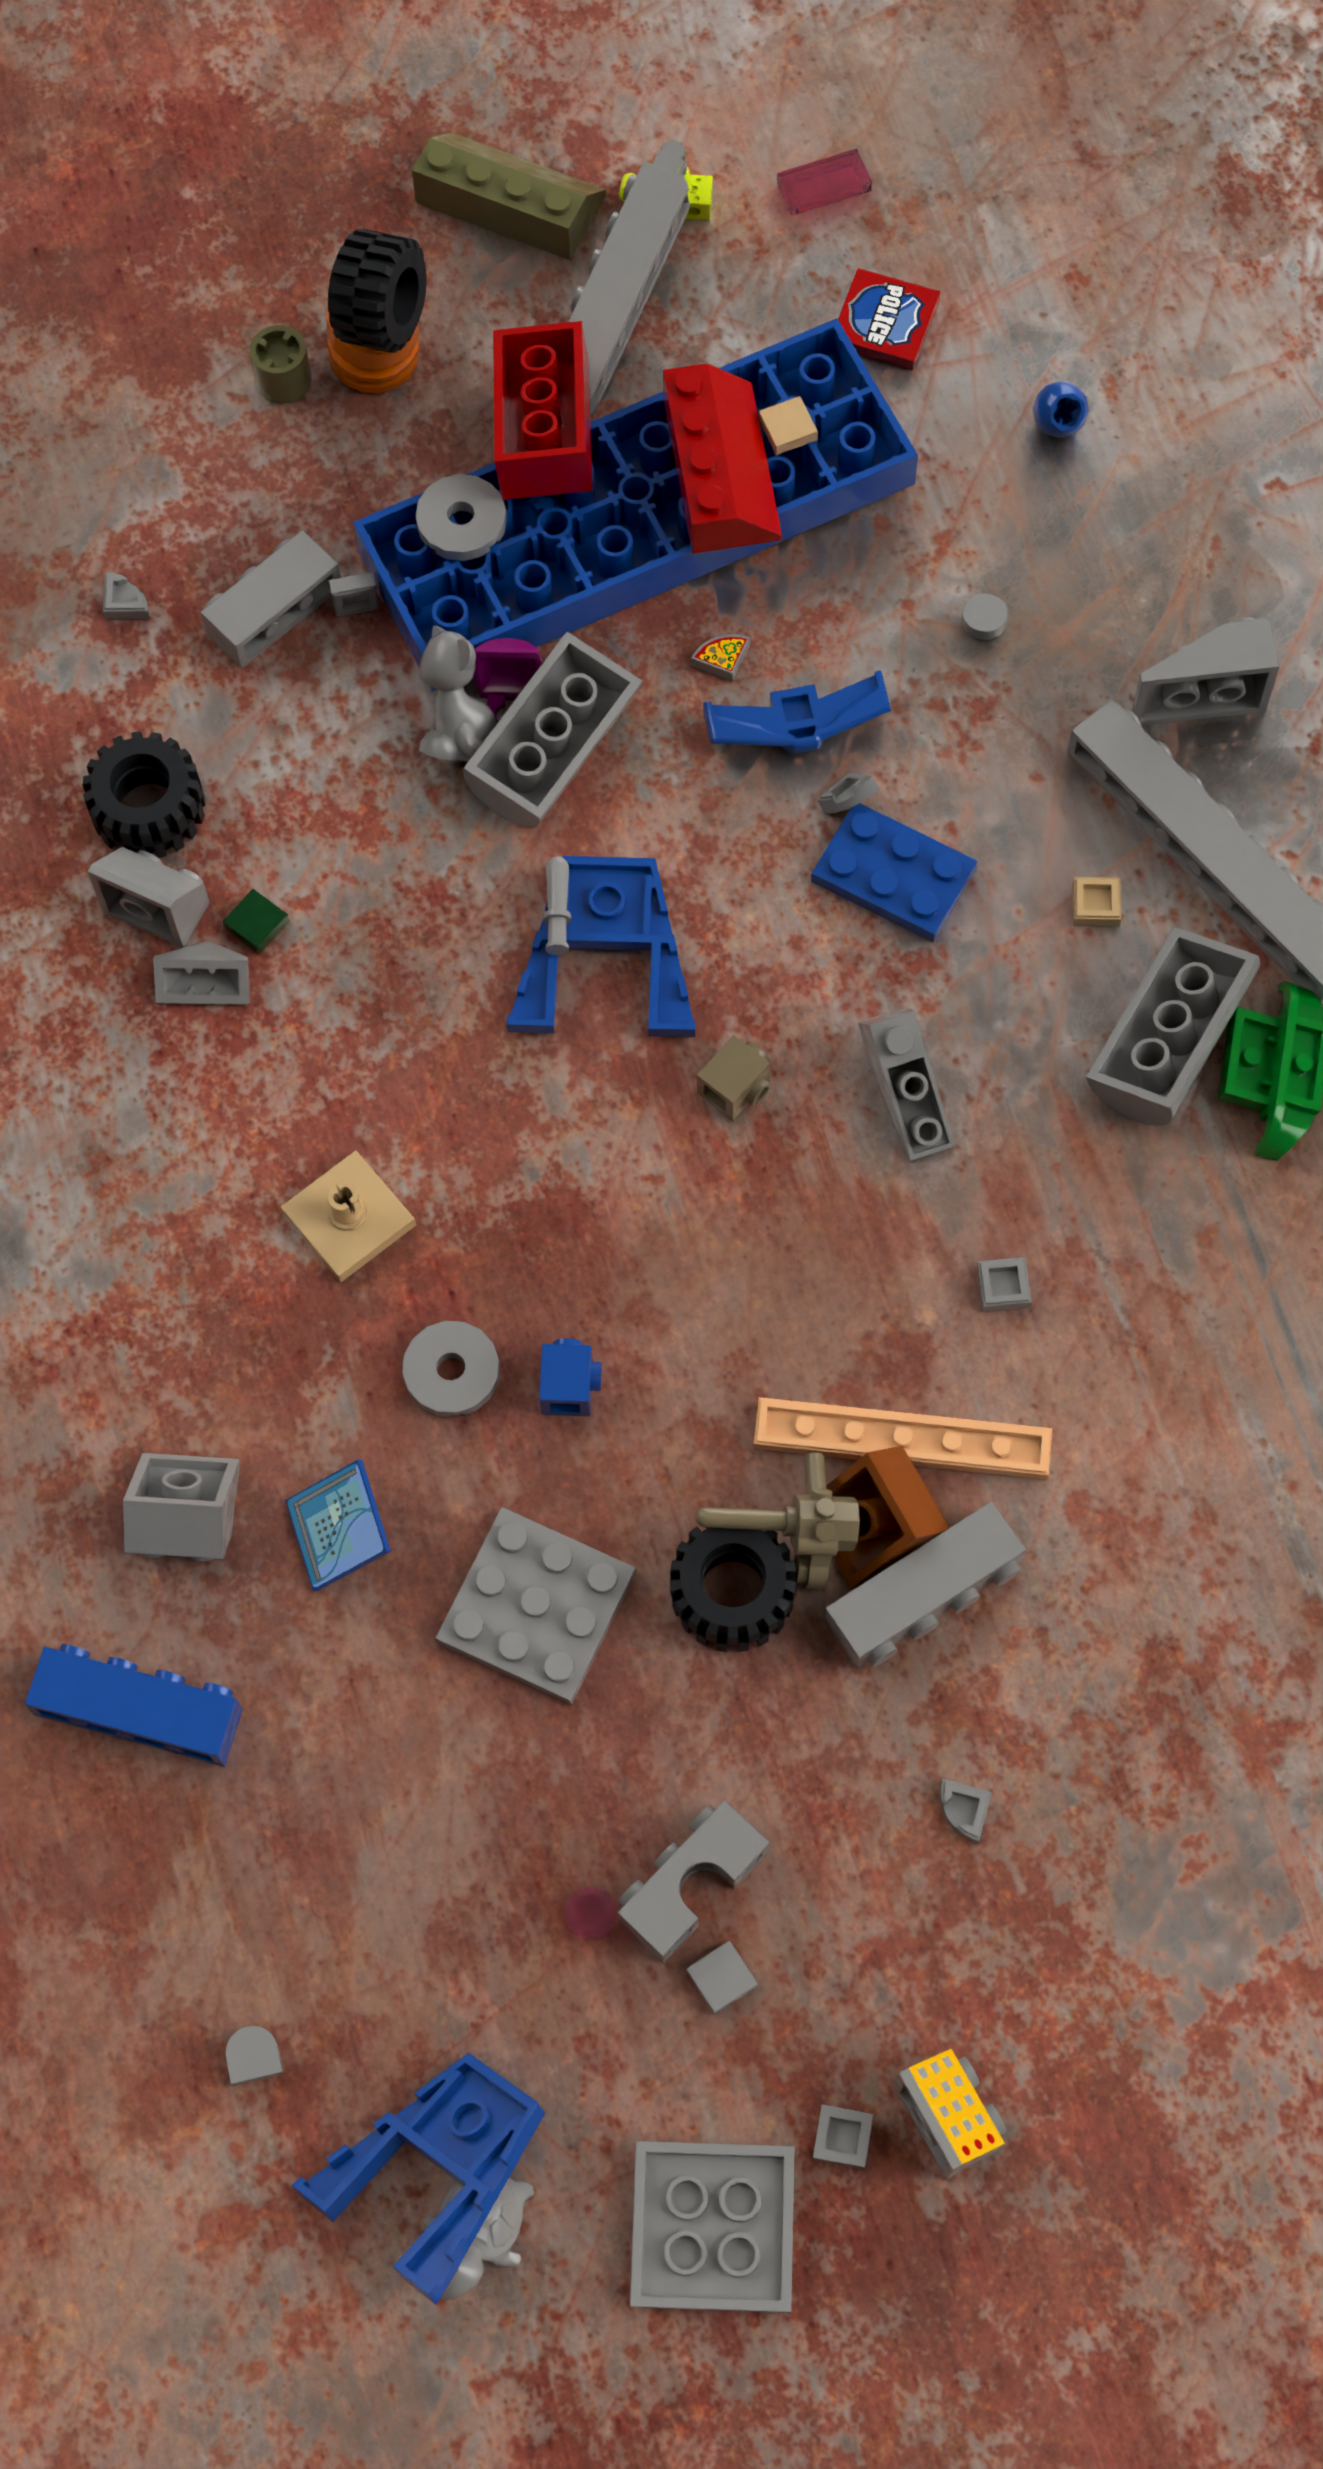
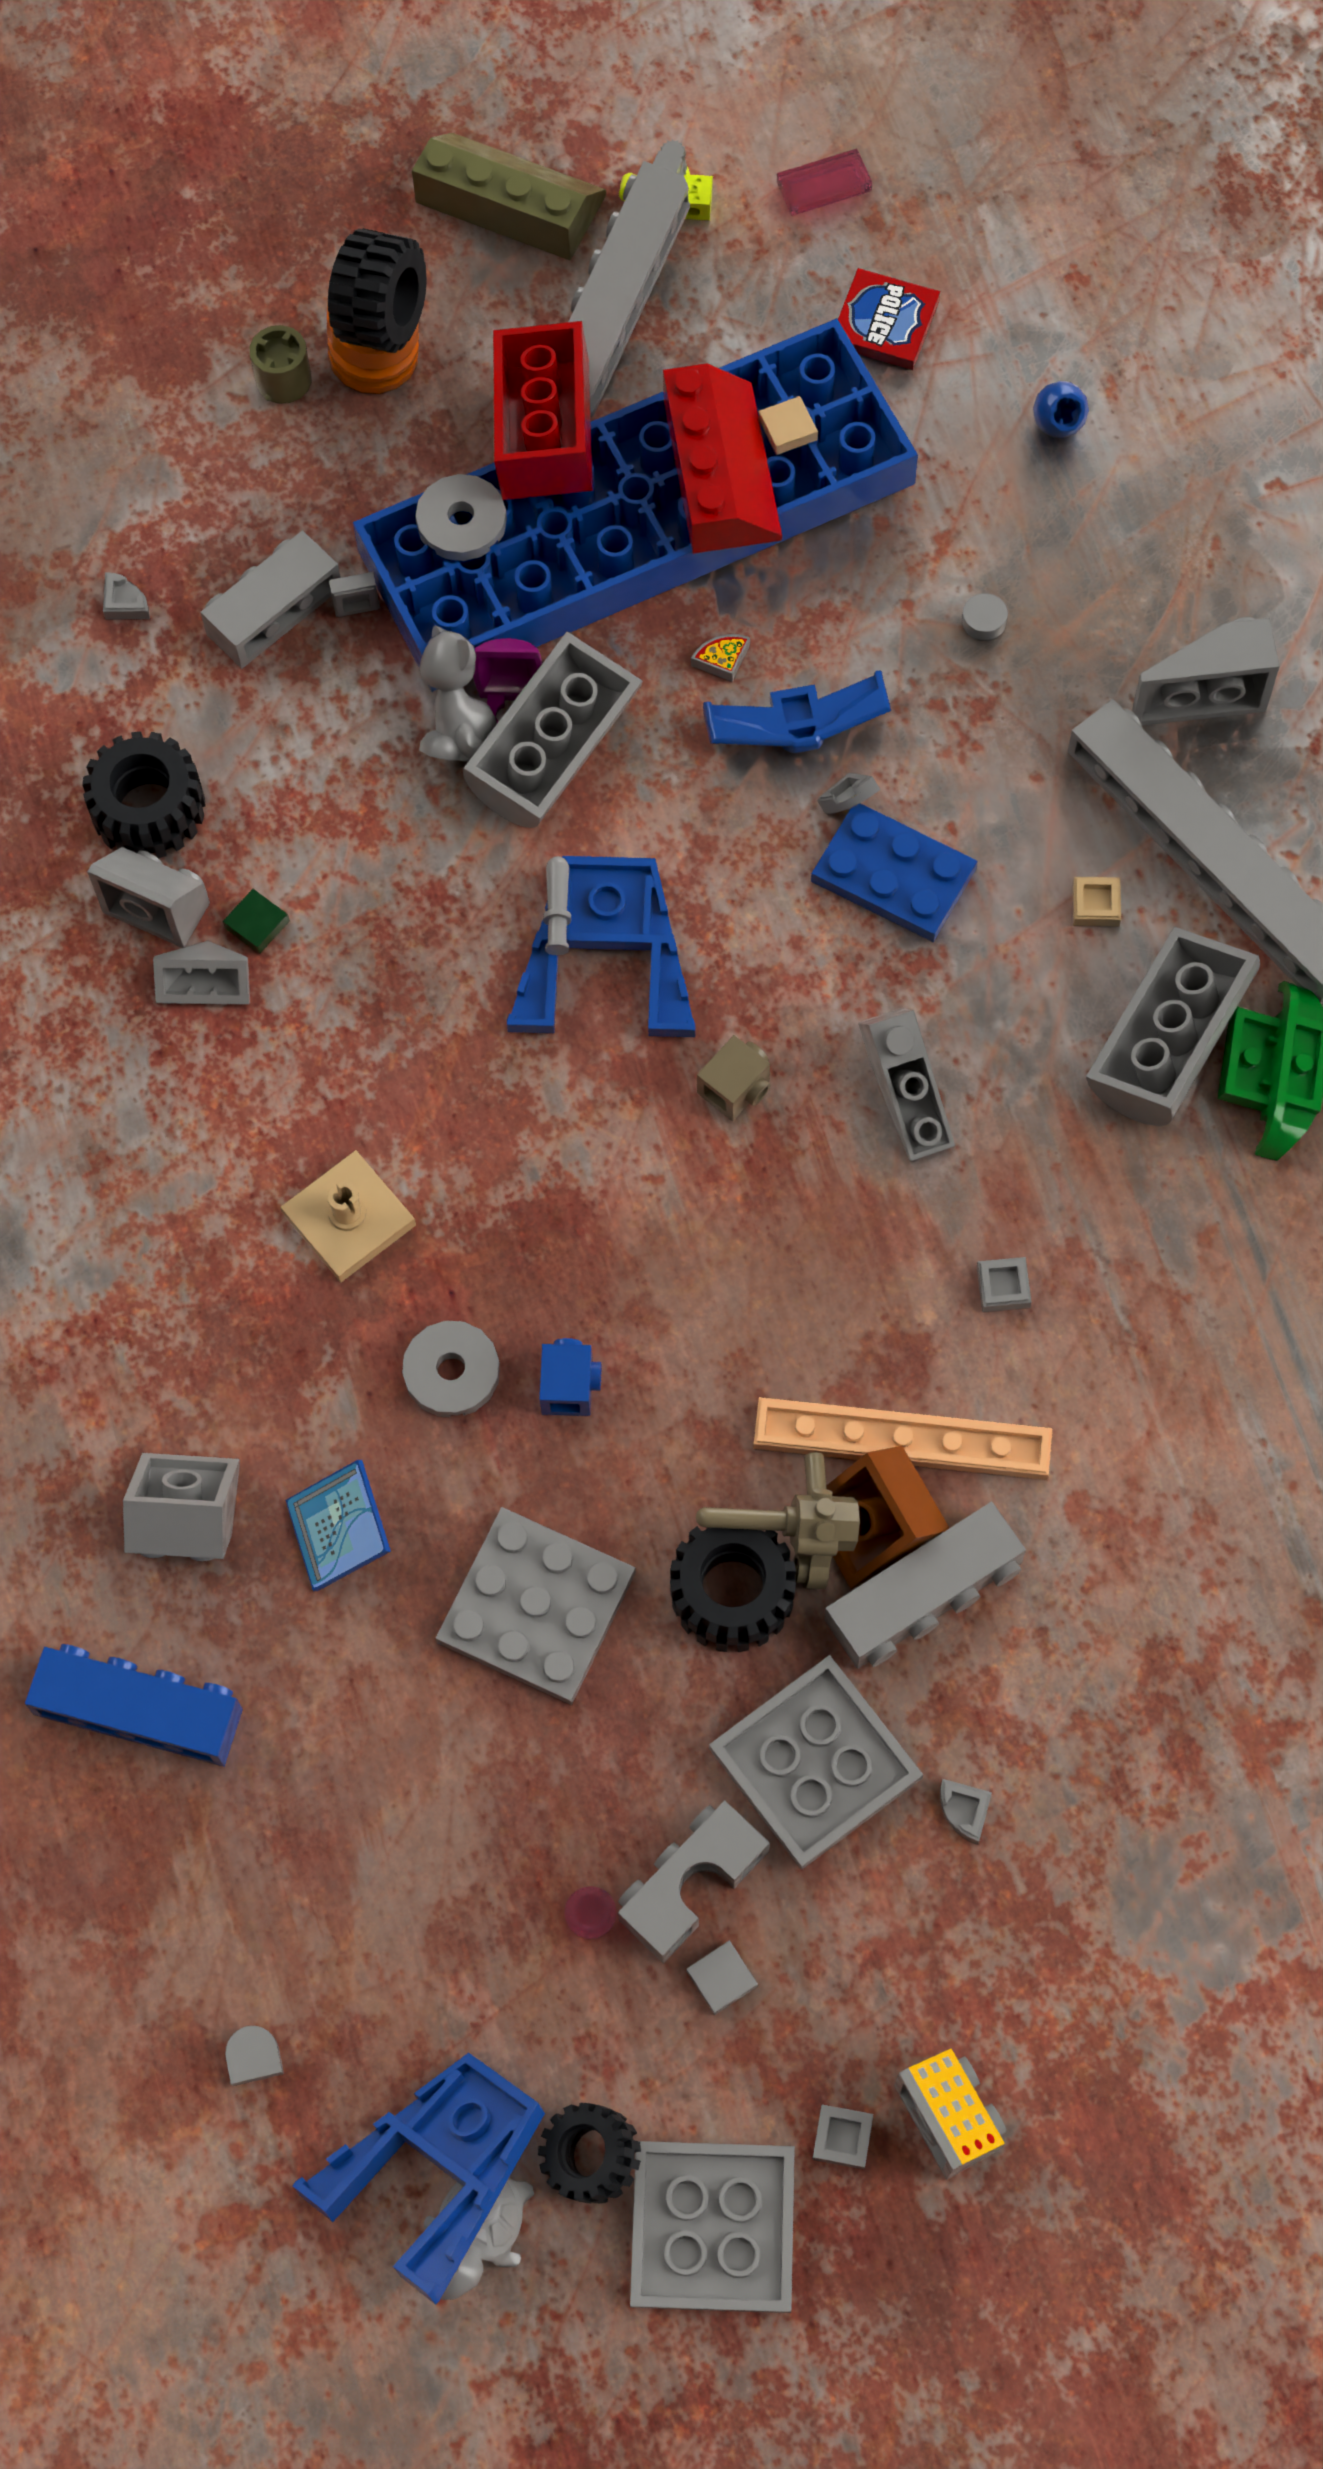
none -> black tyre [538,2103,641,2204]
none -> light grey plate [709,1655,923,1870]

